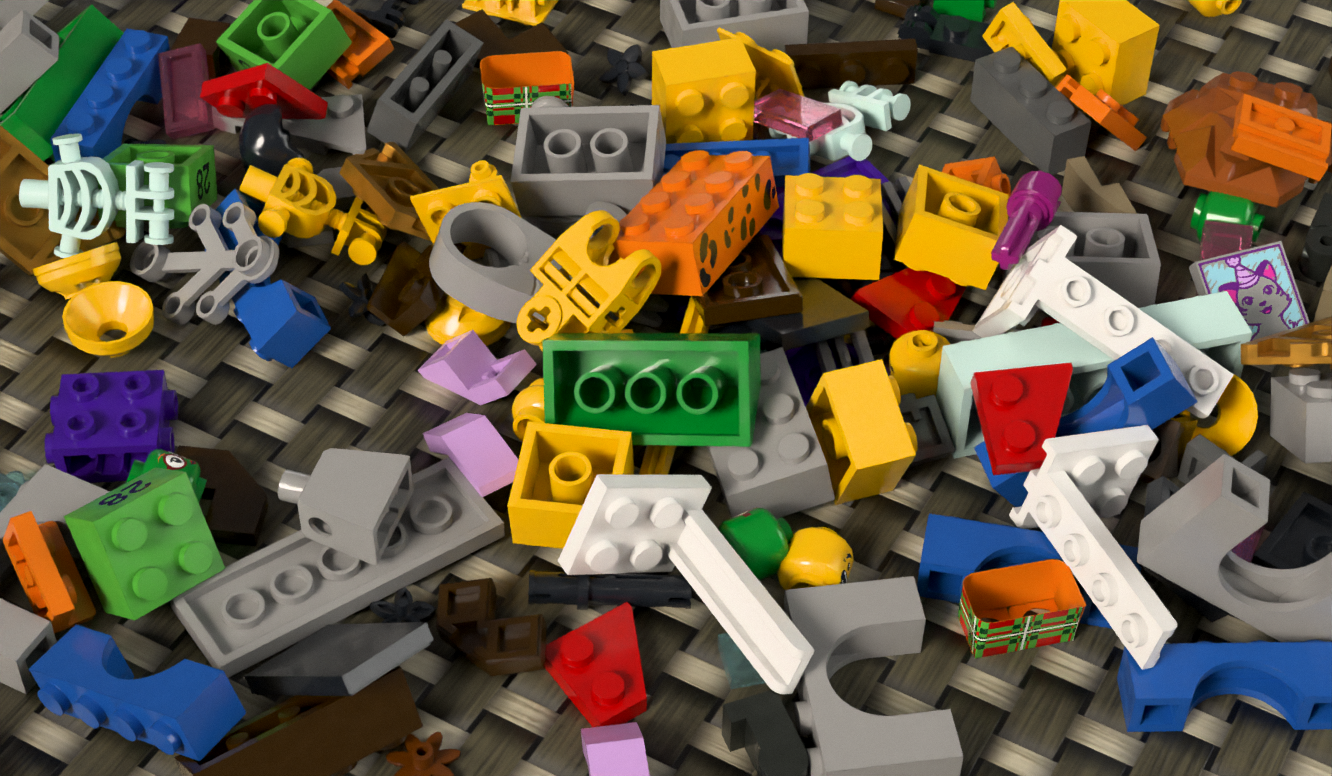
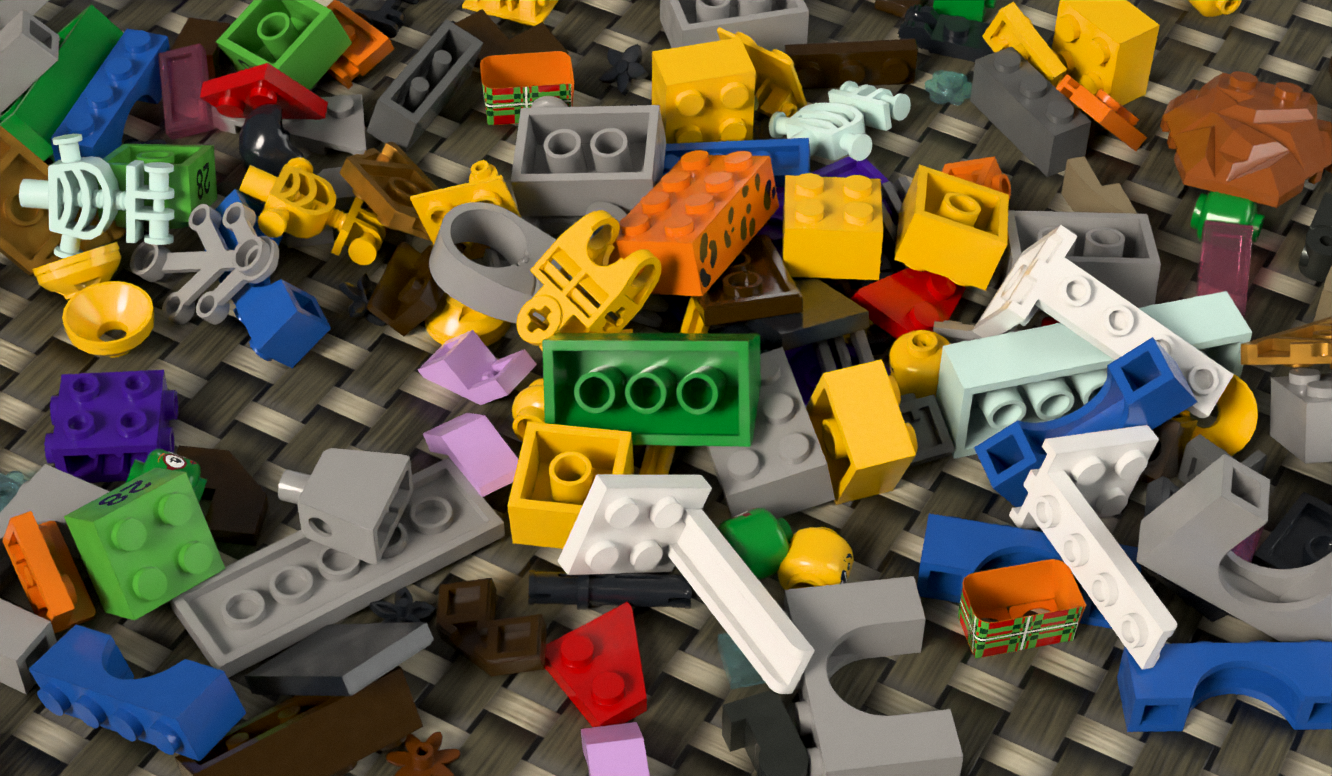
clear pink tile [753,88,843,142] -> none
red wing [970,363,1073,475] -> none
magenta piece [991,171,1062,270] -> none
tile [1189,241,1310,341] -> none
orange plate [1231,93,1332,181] -> none
none -> clear light blue plant [924,70,972,105]

